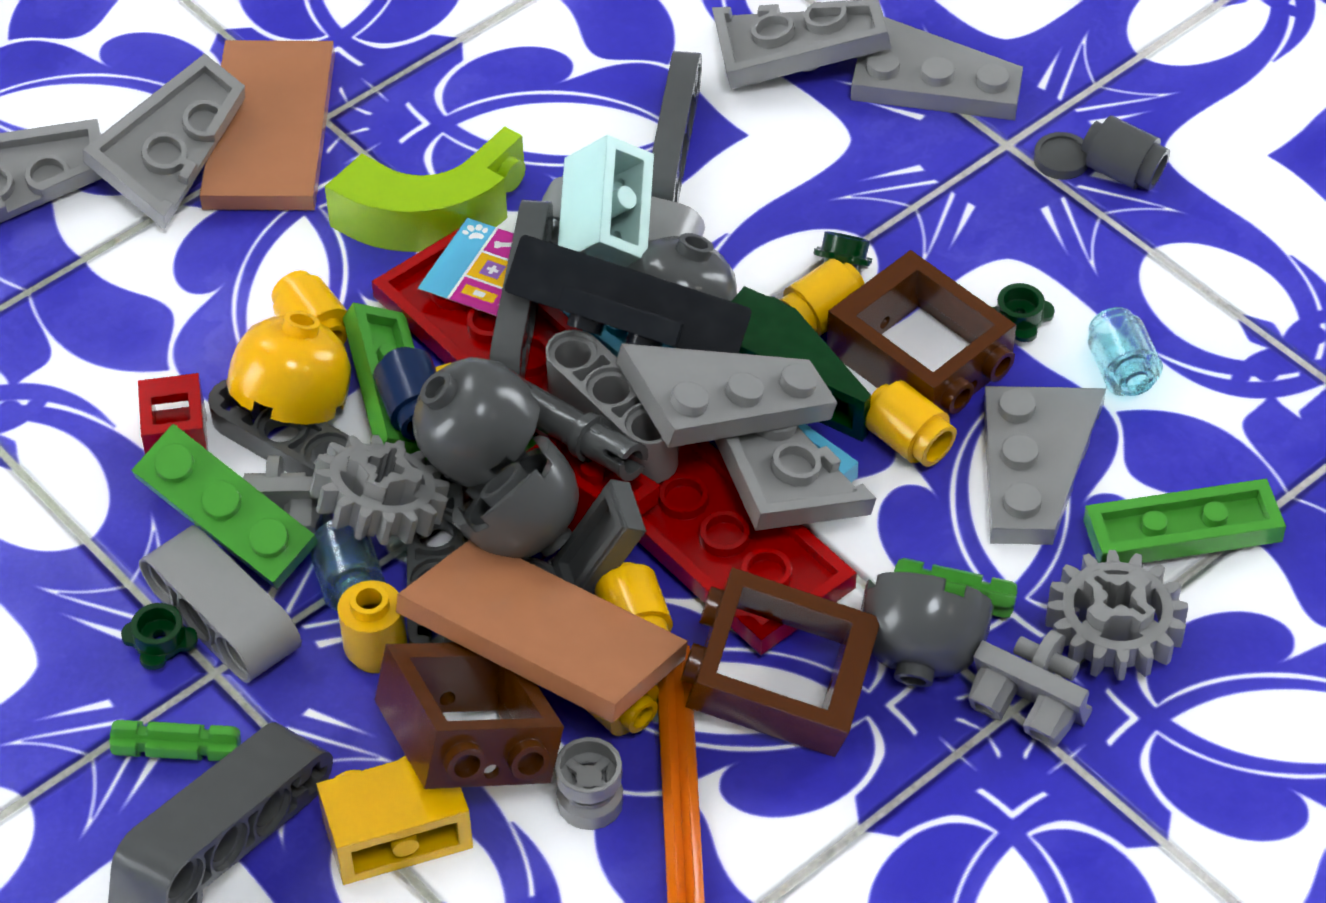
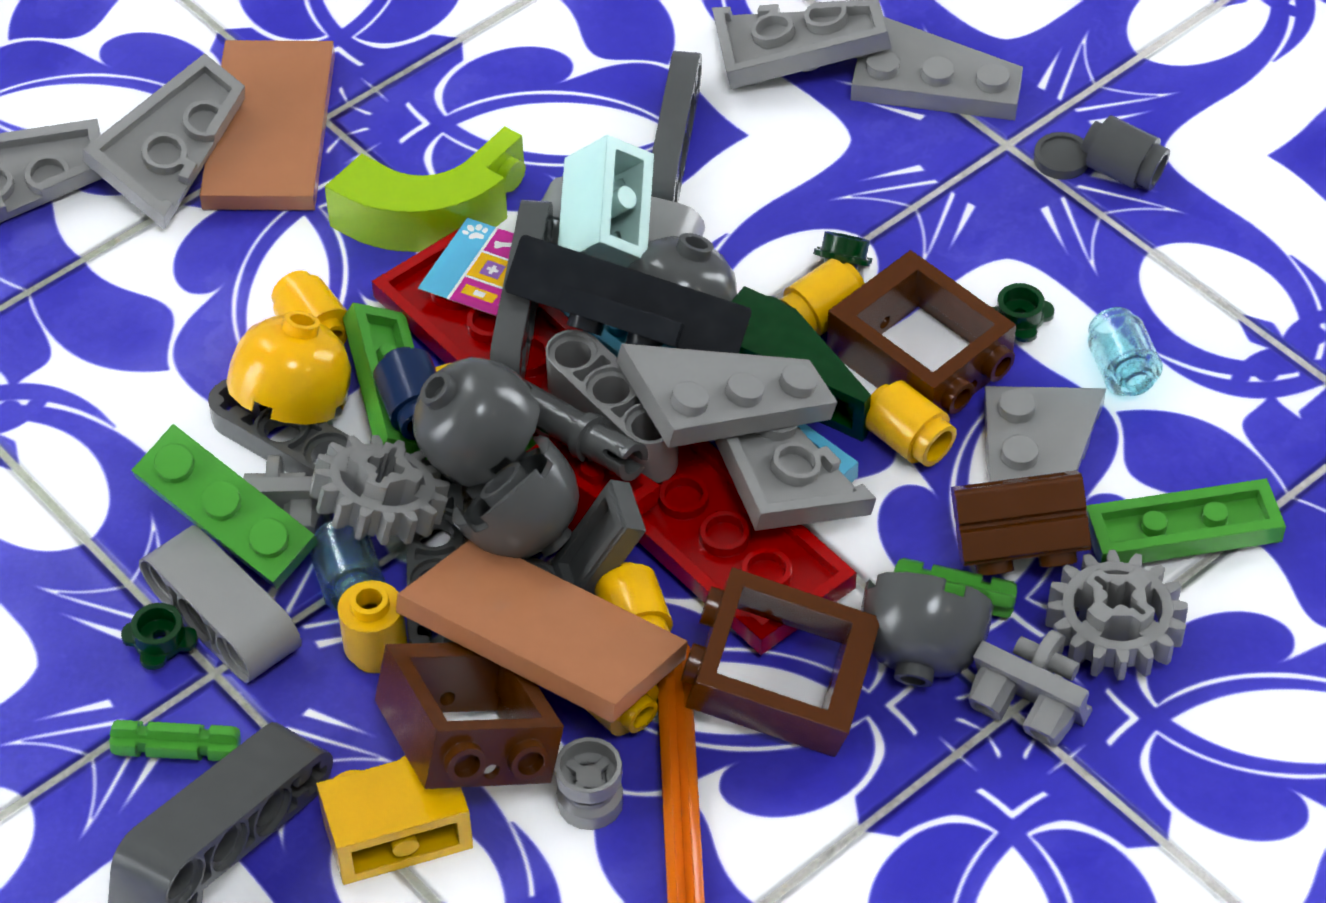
red brick [138,373,208,454] -> none
none -> reddish brown brick [951,470,1092,575]

